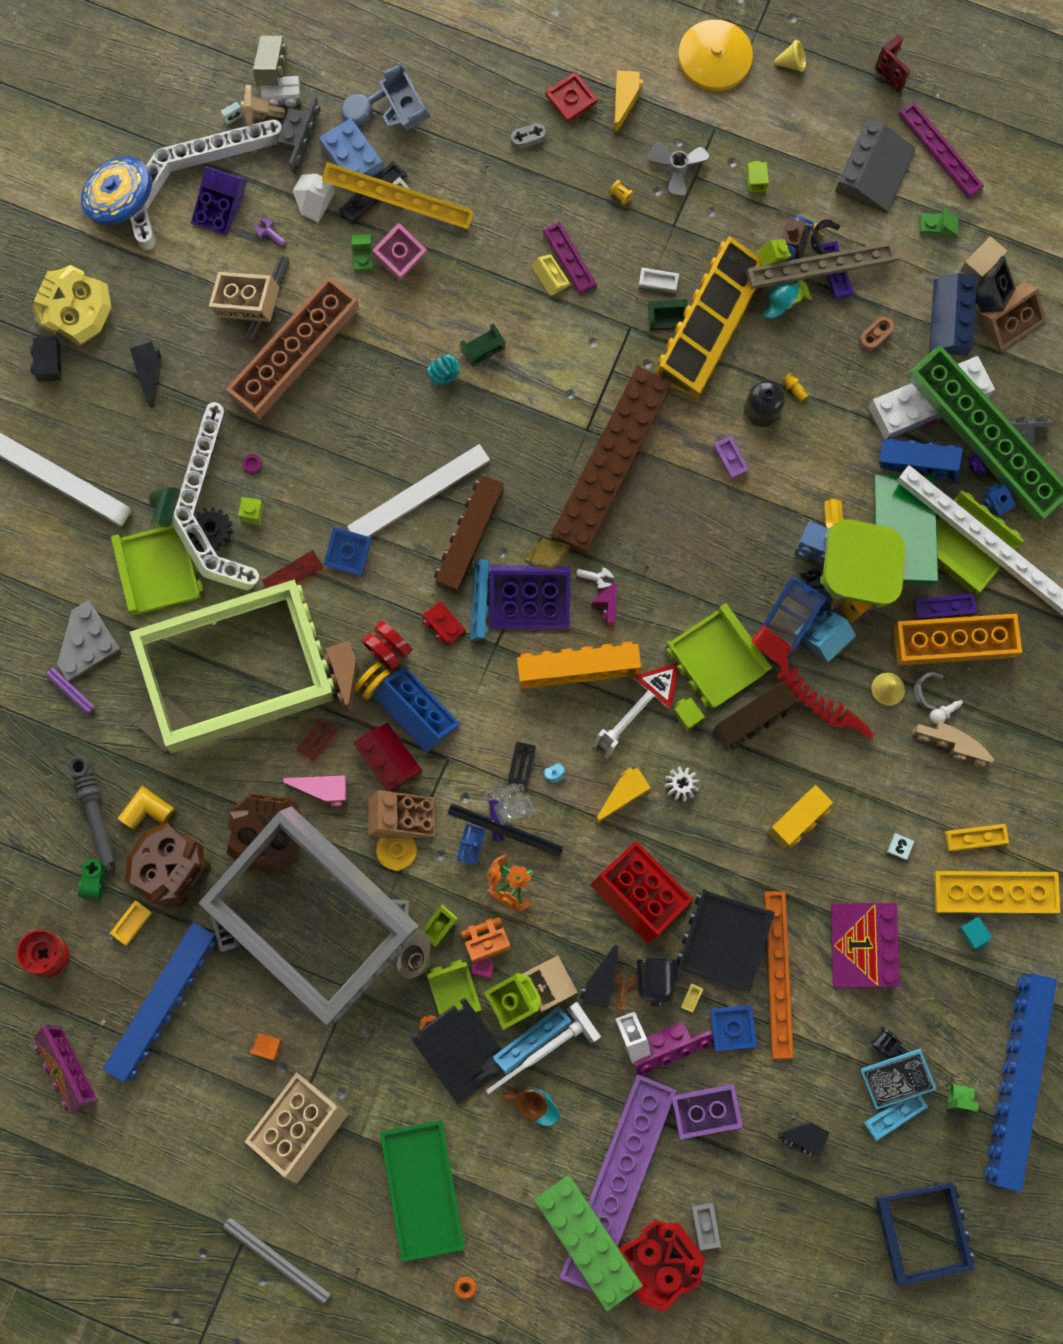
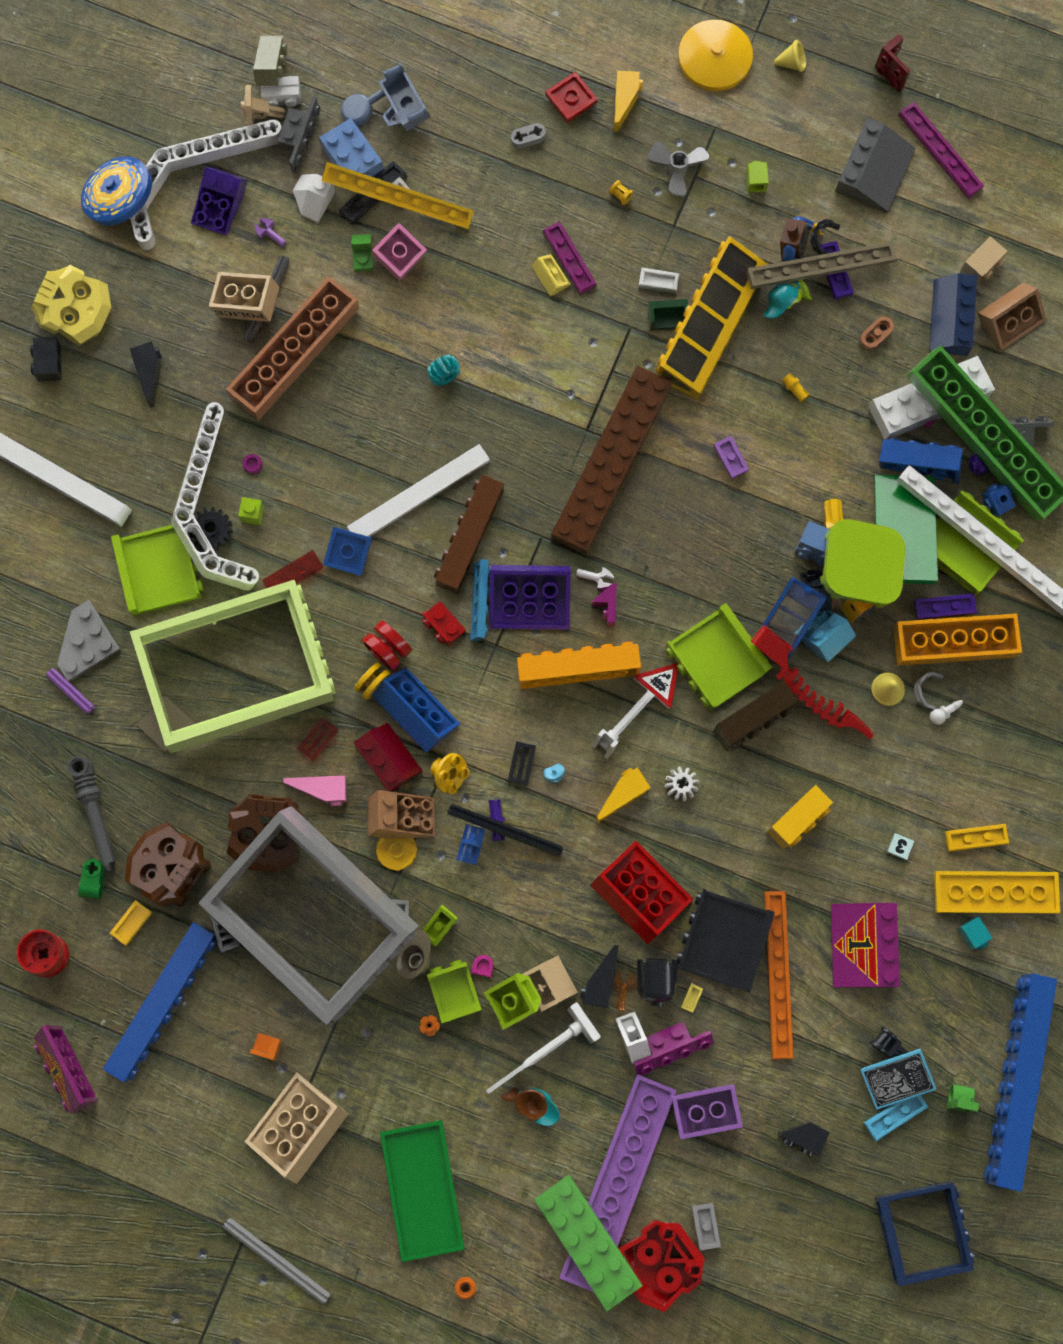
yellow brick [118,786,176,831] -> none
dark green brick [149,487,181,528] -> none
light aqua tile [221,102,243,125] -> none
medium nougat slope [324,641,359,712] -> none
black door [410,997,502,1104] -> none
dark green panel [460,323,505,367] -> none
orange plate [461,917,511,963] -> none
orange plant [487,854,534,911] -> none
clear plate [488,784,536,825] -> none
dark azure plate [493,1006,572,1075] -> none
clear yellow piece [524,538,571,570] -> none
lime brick [673,698,705,731] -> none
blue plate [710,1005,757,1051] -> none
black cylinder [744,381,785,427] -> none
lime brick [756,239,791,266] -> none
tan slope [912,722,994,767] -> none
bright green slope [919,208,958,237] -> none
black slope [976,256,1016,313] -> none
none -> yellow plate [430,753,470,794]

